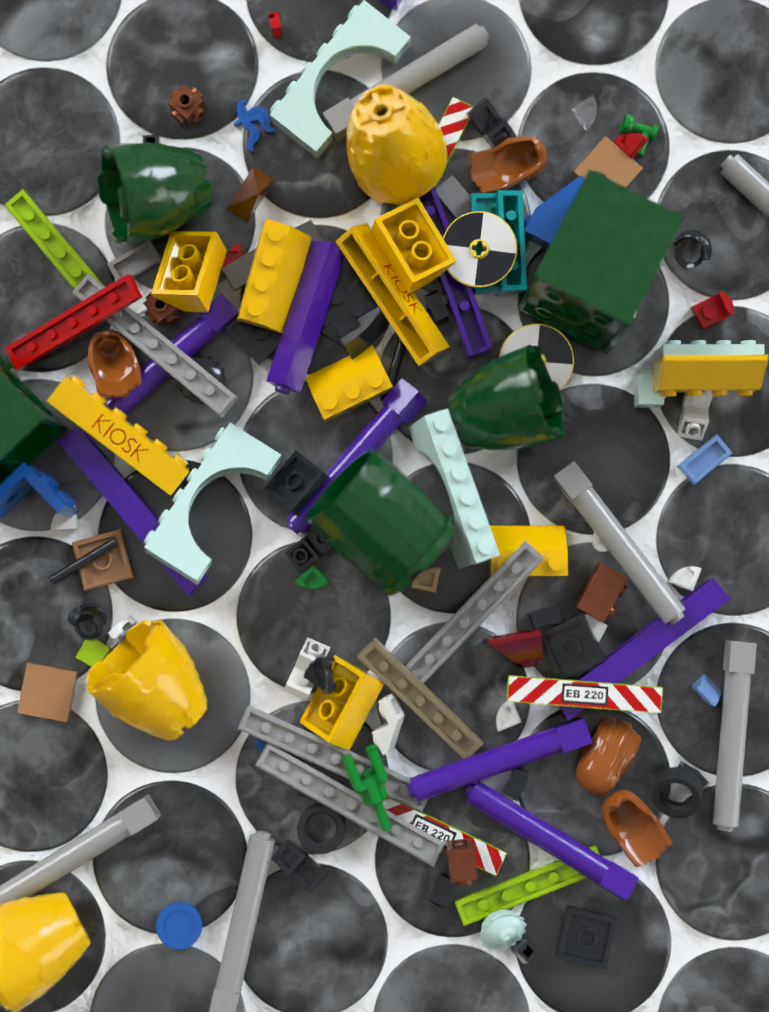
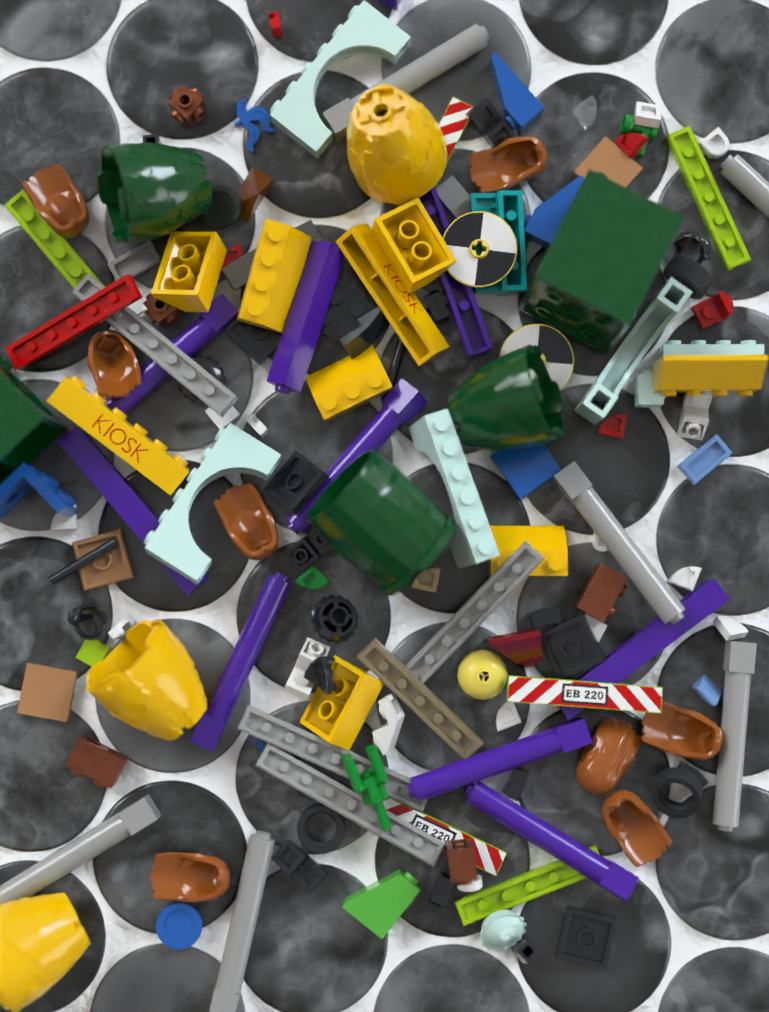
none -> dark orange hair [22,164,90,238]
none -> copper brick [66,735,129,789]
none -> dark orange hair [150,852,230,903]
none -> dark purple brick [190,571,292,752]
none -> pearl dark grey piece [201,184,242,230]
none -> white tile [205,406,240,429]
none -> dark orange hair [213,483,279,560]
none -> white tile [246,414,269,438]
none -> black piece [311,594,358,644]
none -> bright green slope [342,869,420,939]
none -> light yellow cylinder [457,649,508,700]
none -> white tile [457,874,482,892]
none -> blue slope [489,52,544,135]
none -> blue slope [490,445,561,500]
none -> light aqua arch [574,277,692,425]
none -> red tile [597,414,628,439]
none -> white tile [634,102,661,128]
none -> dark orange hair [641,701,723,761]
none -> black tyre [663,254,713,300]
none -> lime tile [666,126,751,271]
none -> white tile [698,127,729,159]
none -> white tile [713,616,749,641]

